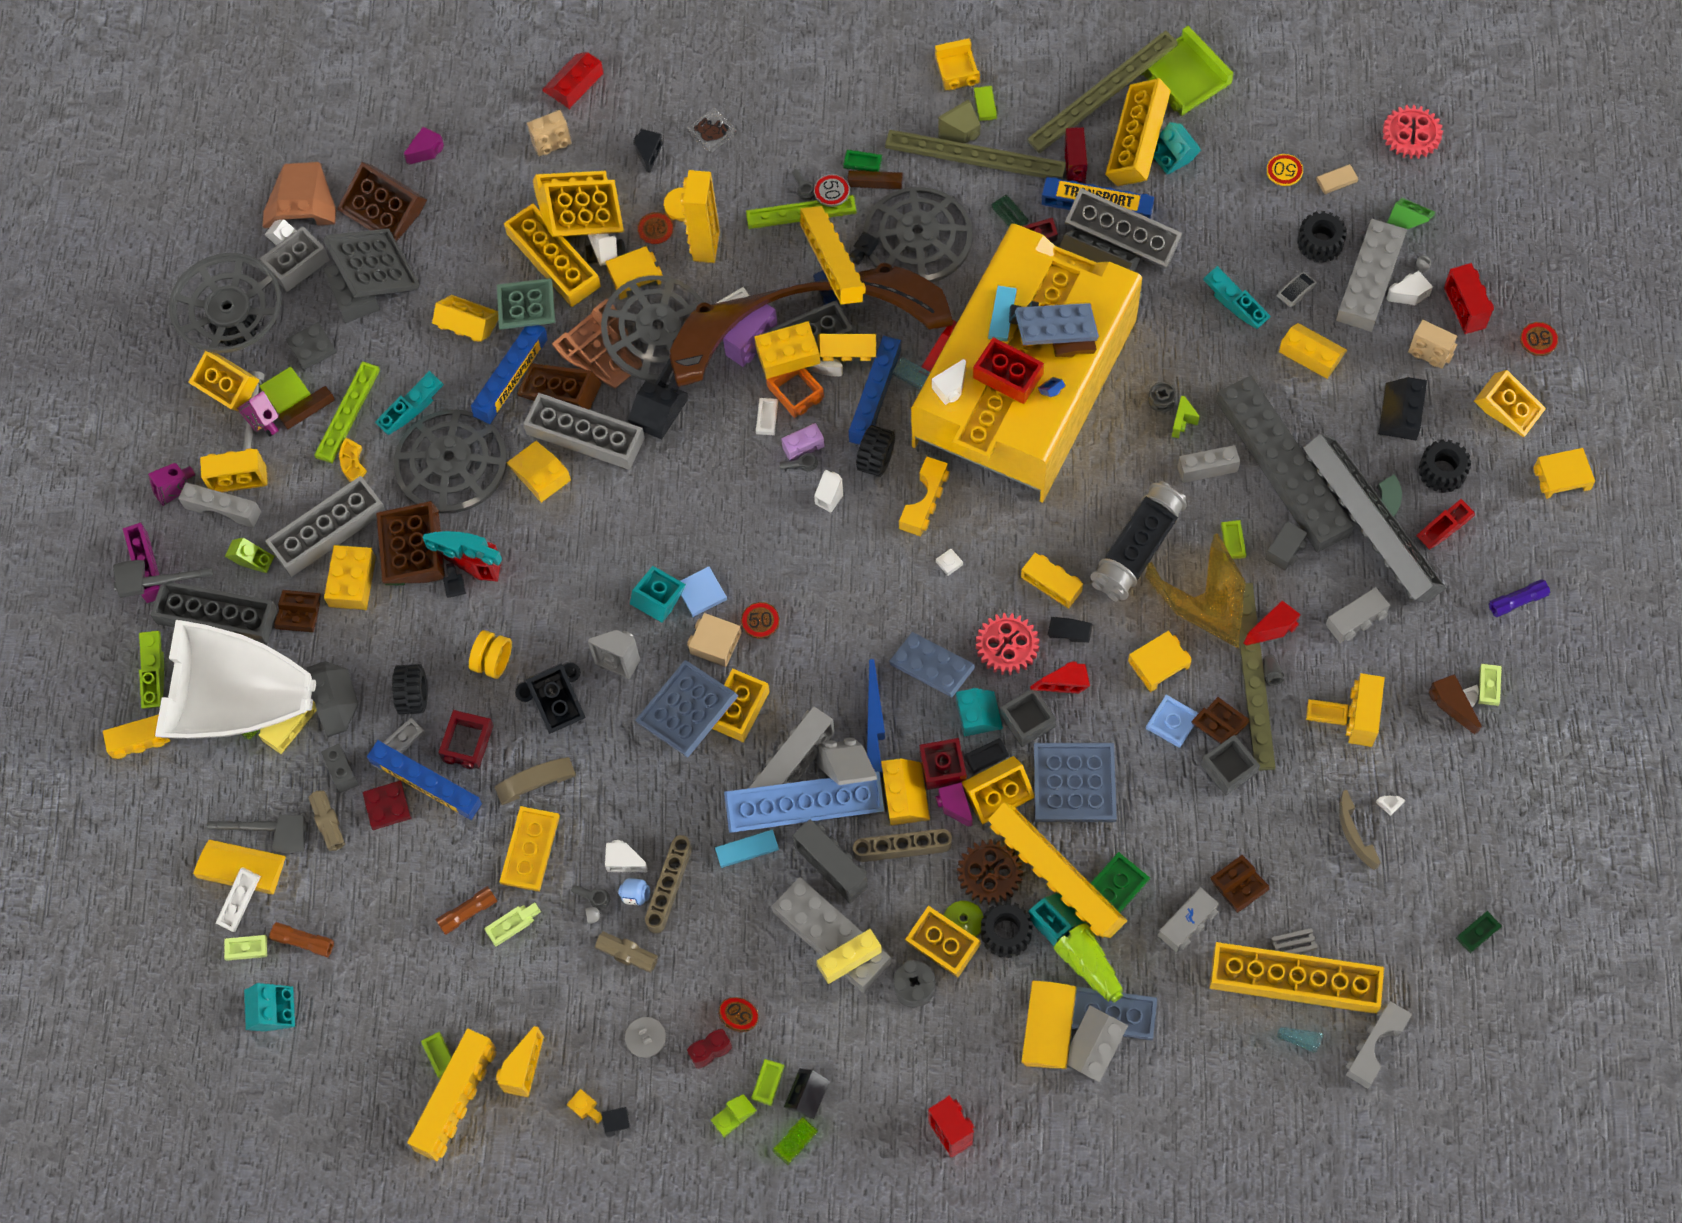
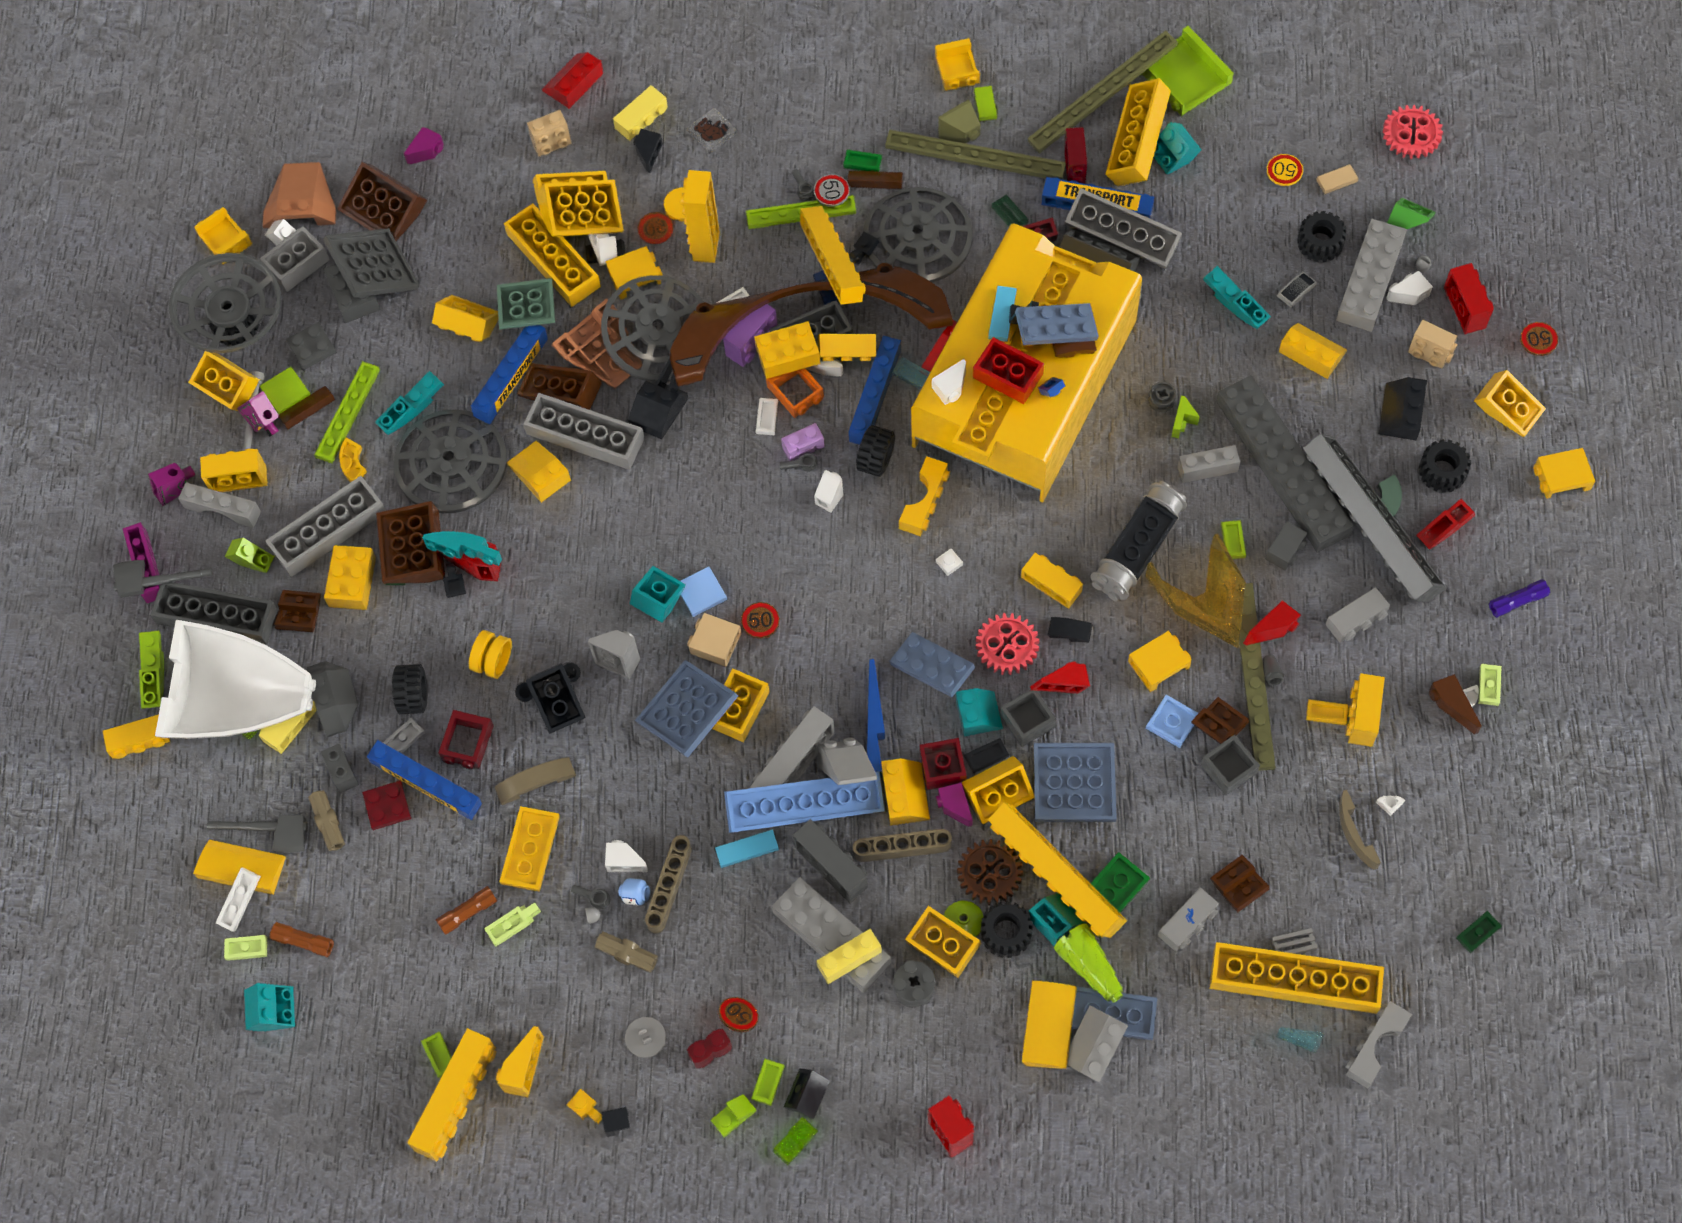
none -> yellow panel [194,207,252,264]
none -> light yellow brick [613,86,668,141]

